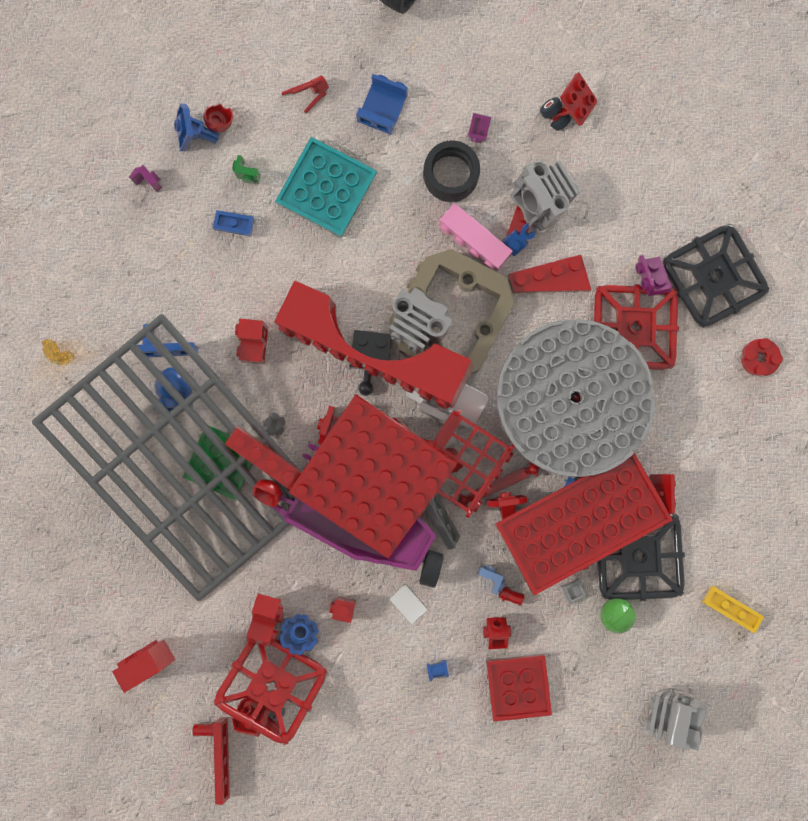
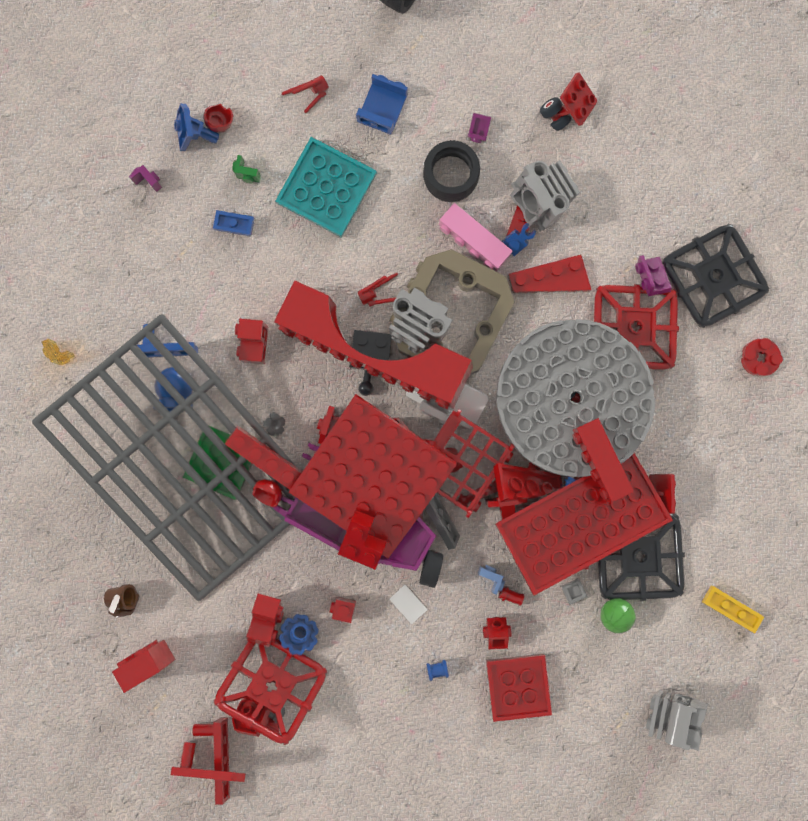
none -> reddish brown piece [104,584,140,618]
none -> red piece [170,742,246,782]
none -> red brick [338,510,387,570]
none -> red plant [358,273,398,307]
none -> red wing [493,463,563,502]
none -> red brick [572,418,634,502]

